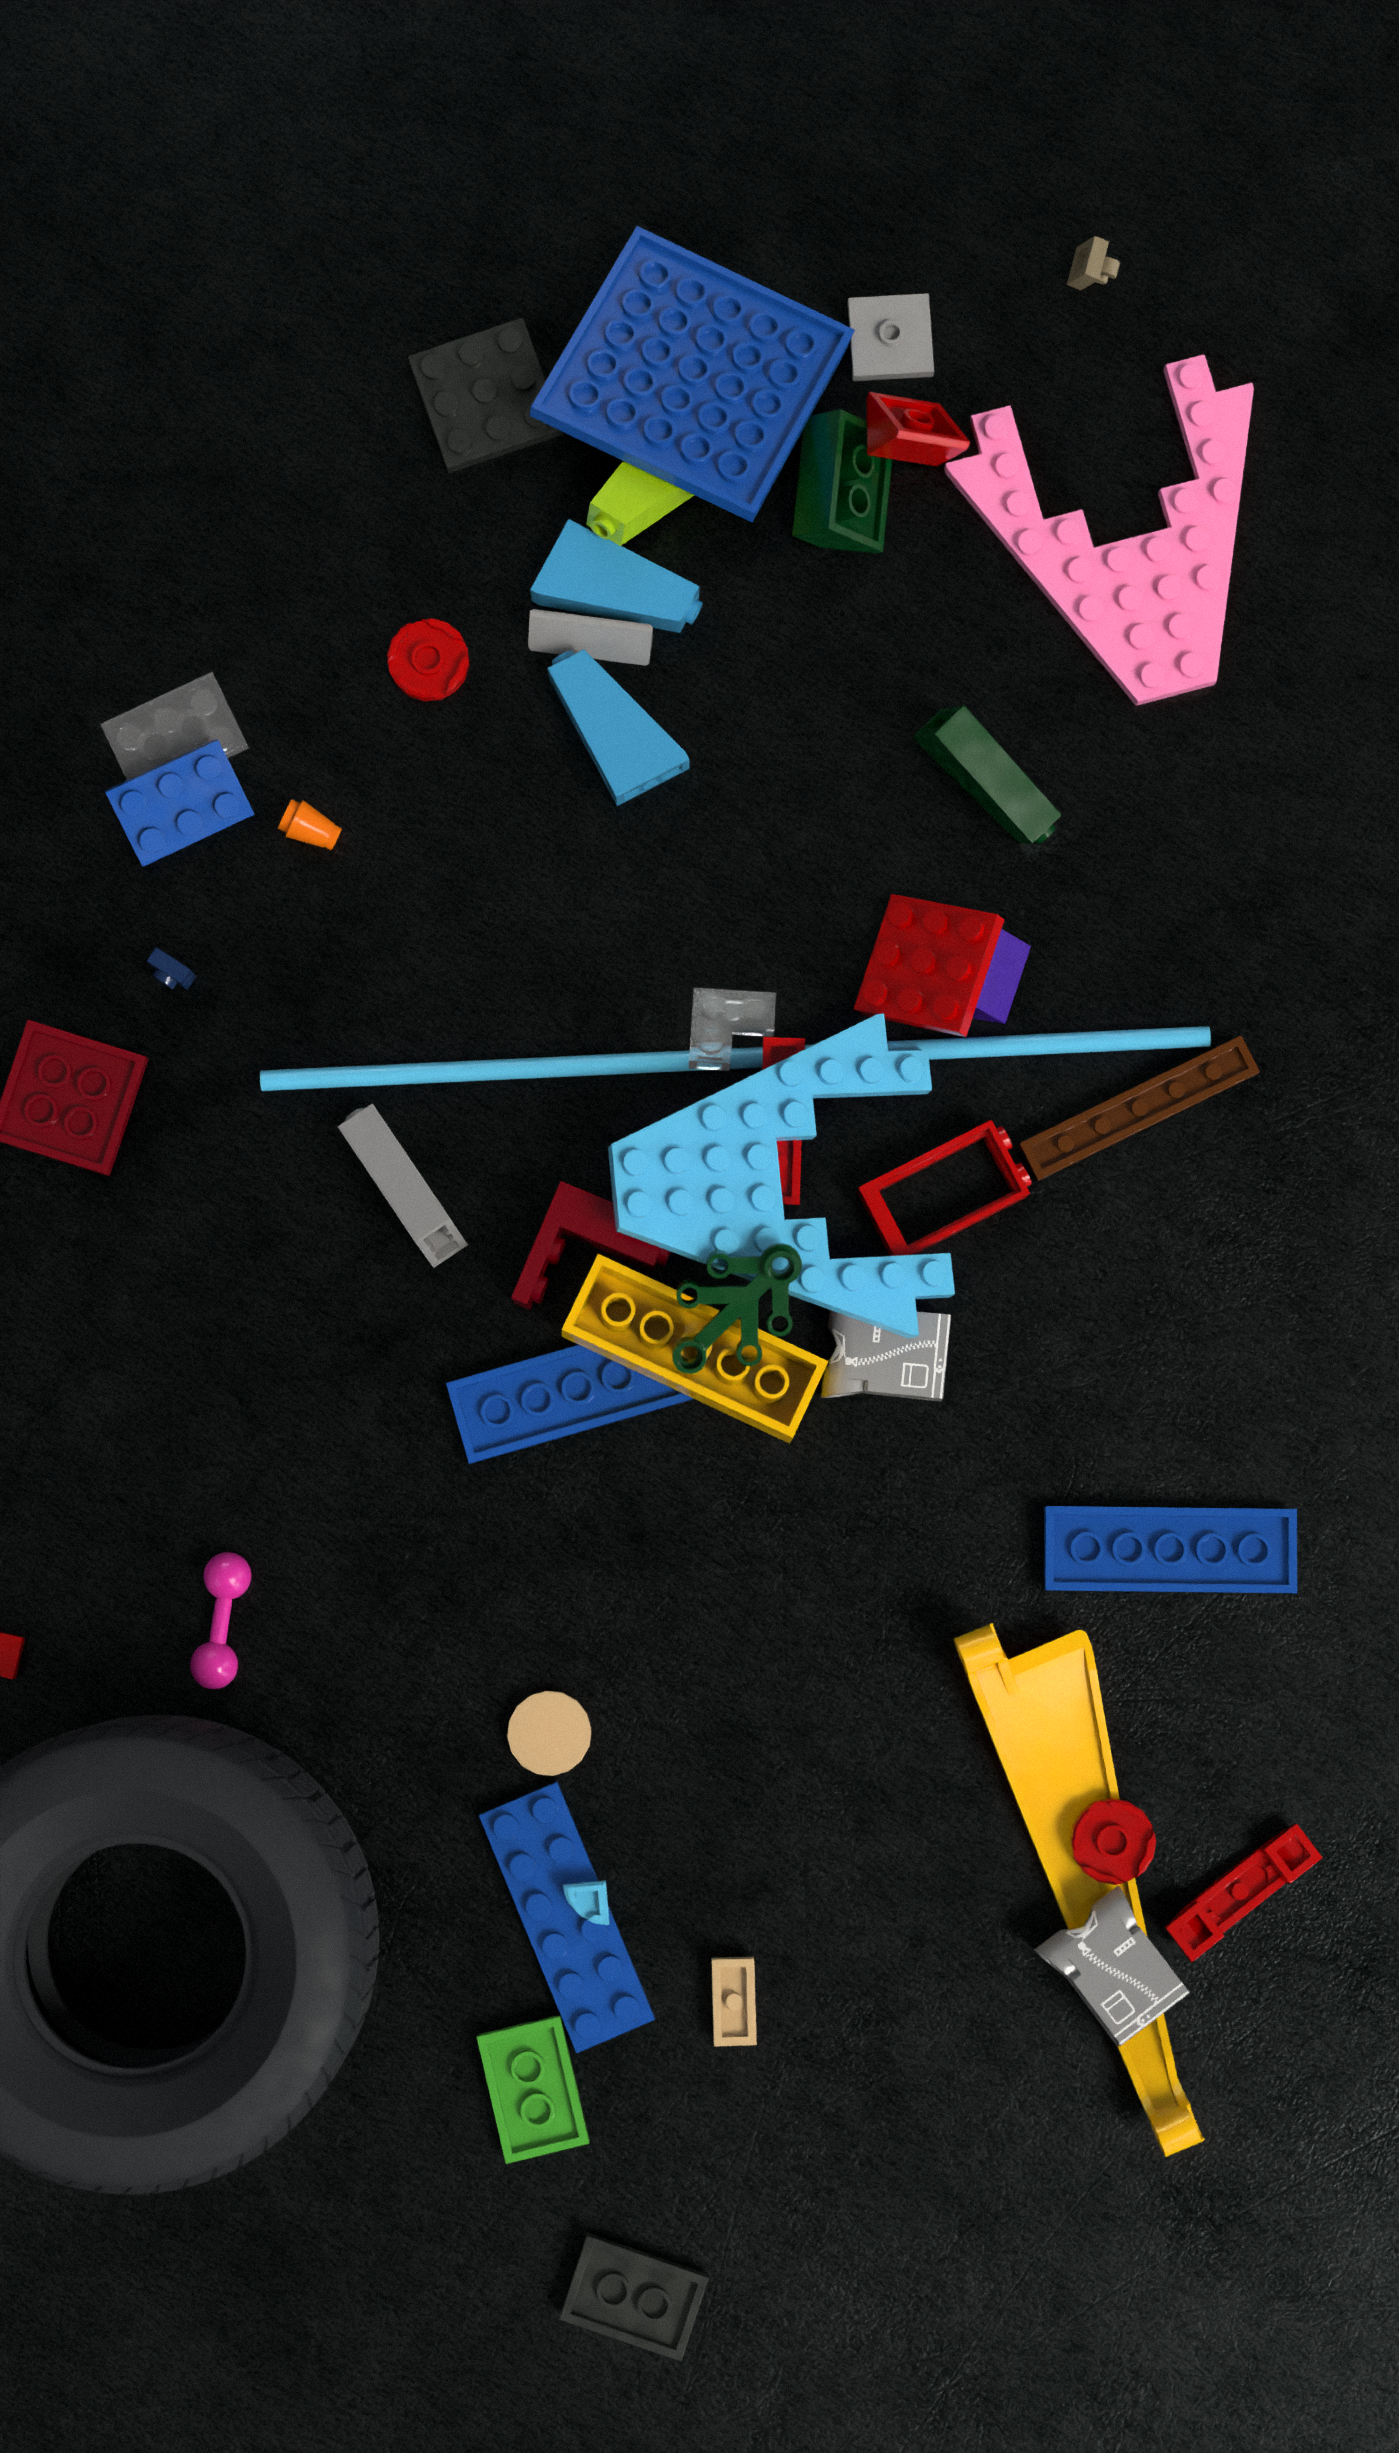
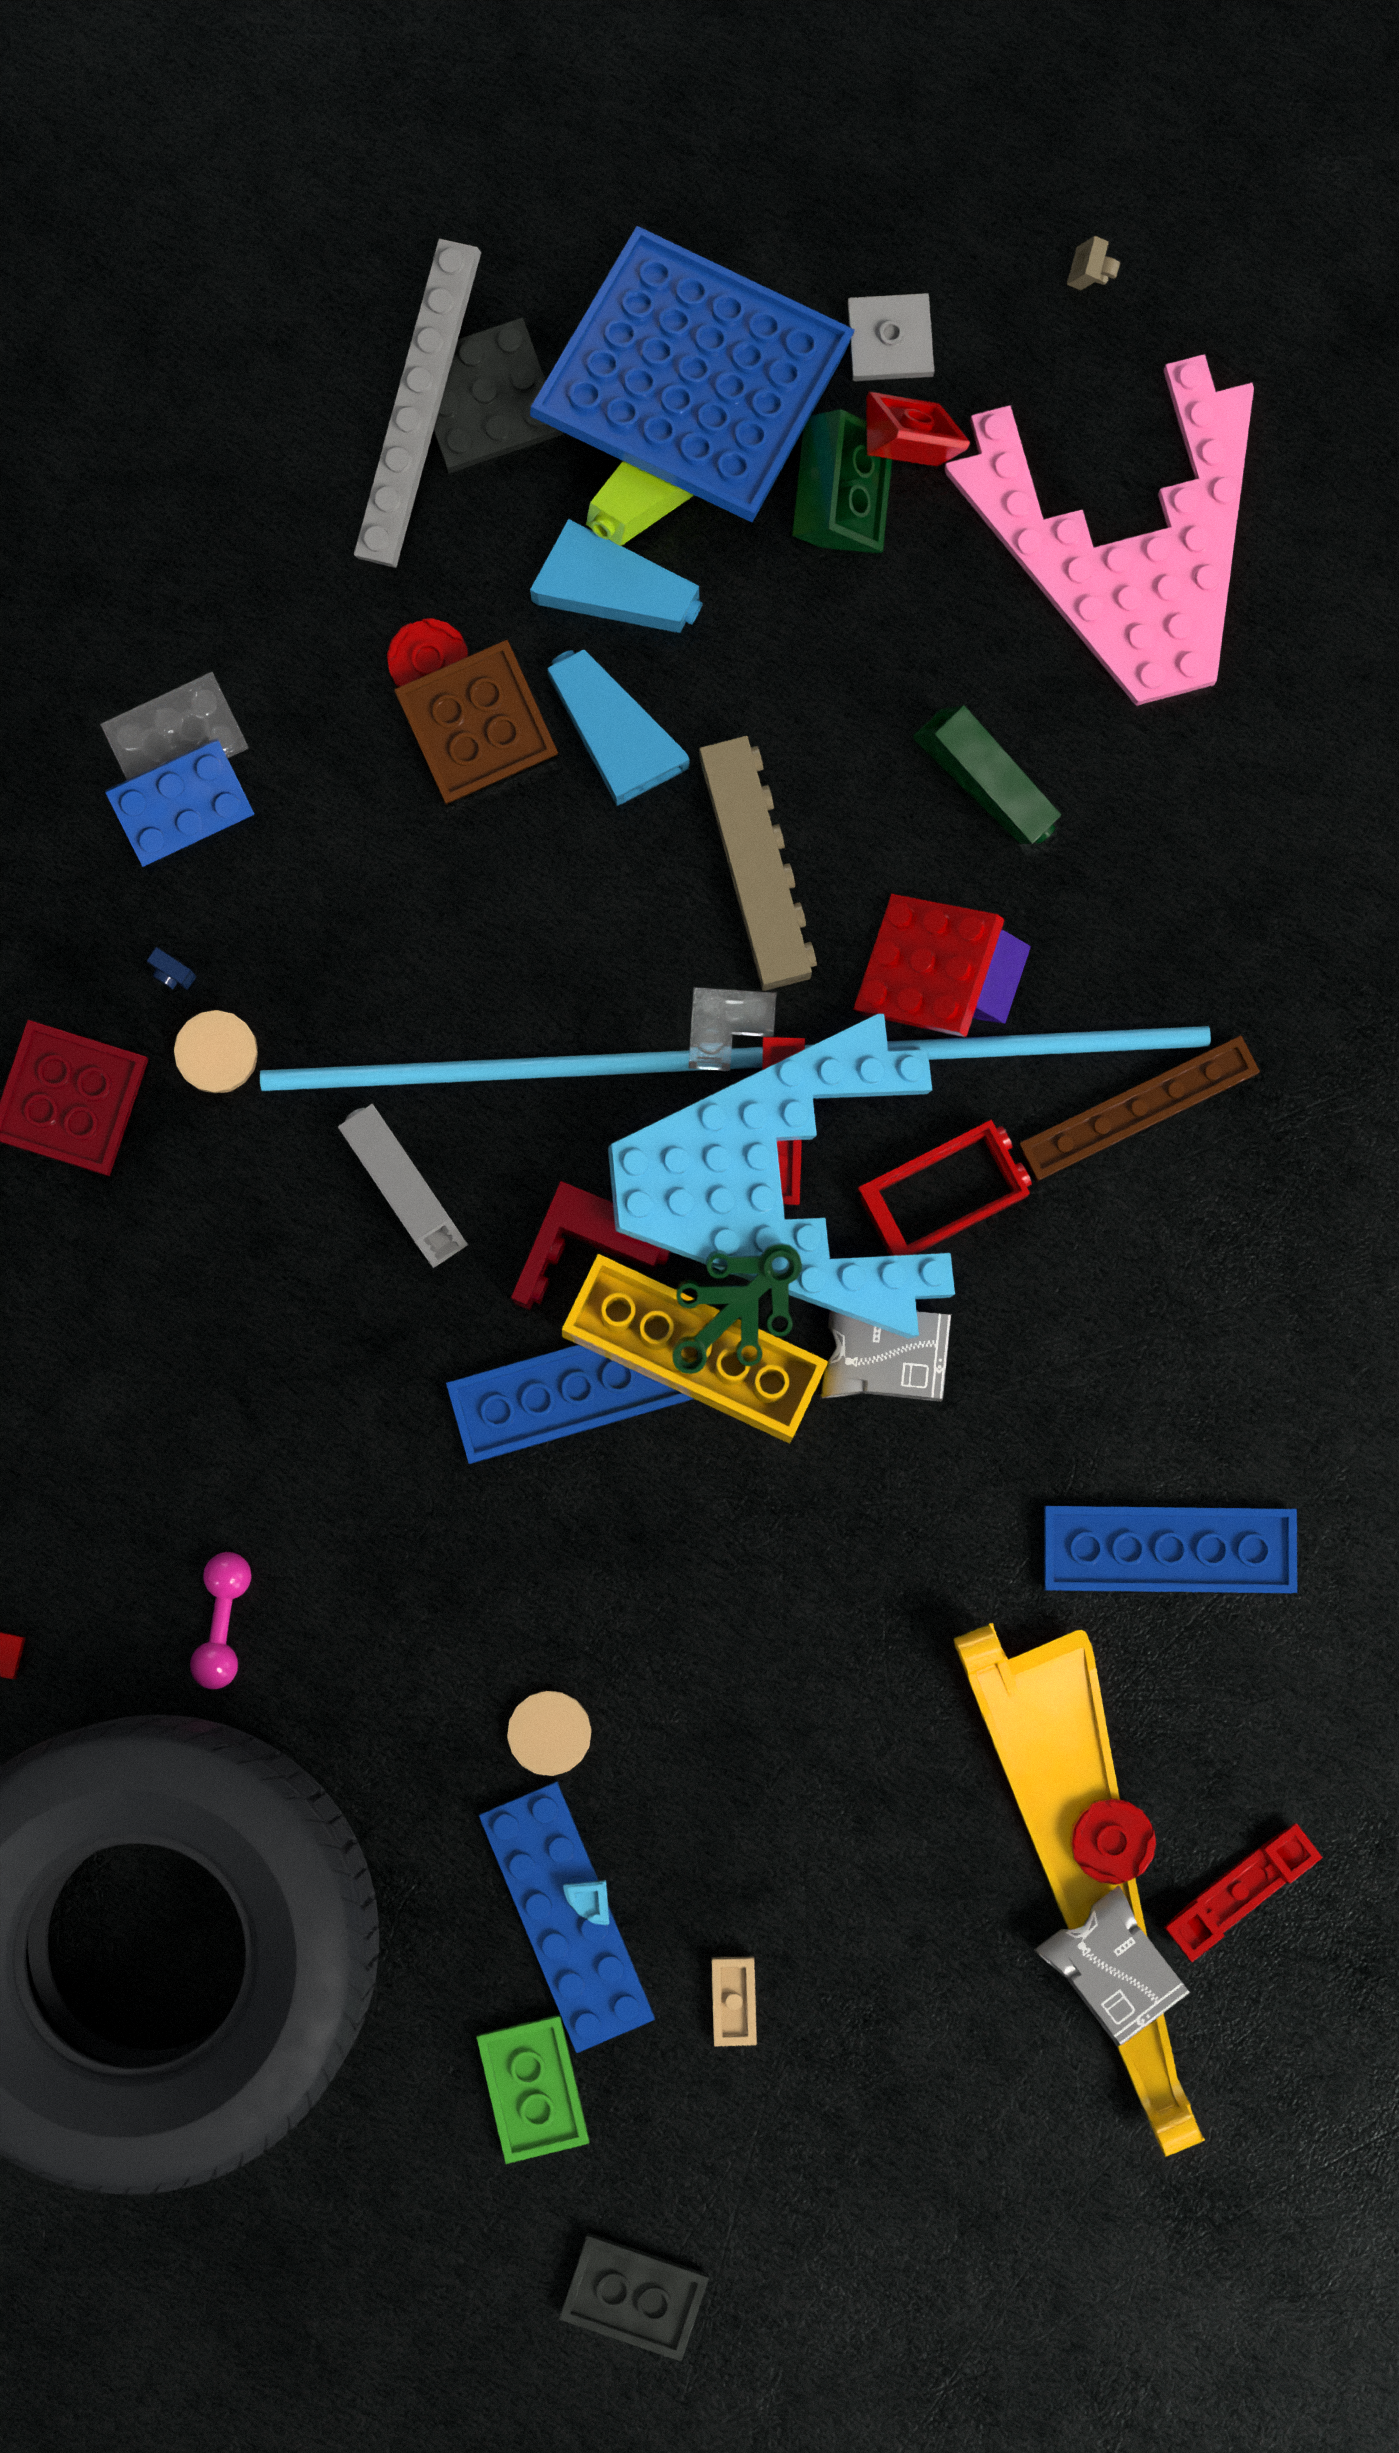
orange cone [278,799,342,851] -> none
light grey slope [528,609,653,666] -> none
none -> tan tile [174,1010,258,1093]
none -> light grey plate [354,239,481,568]
none -> reddish brown plate [395,640,558,804]
none -> dark tan brick [699,736,817,991]

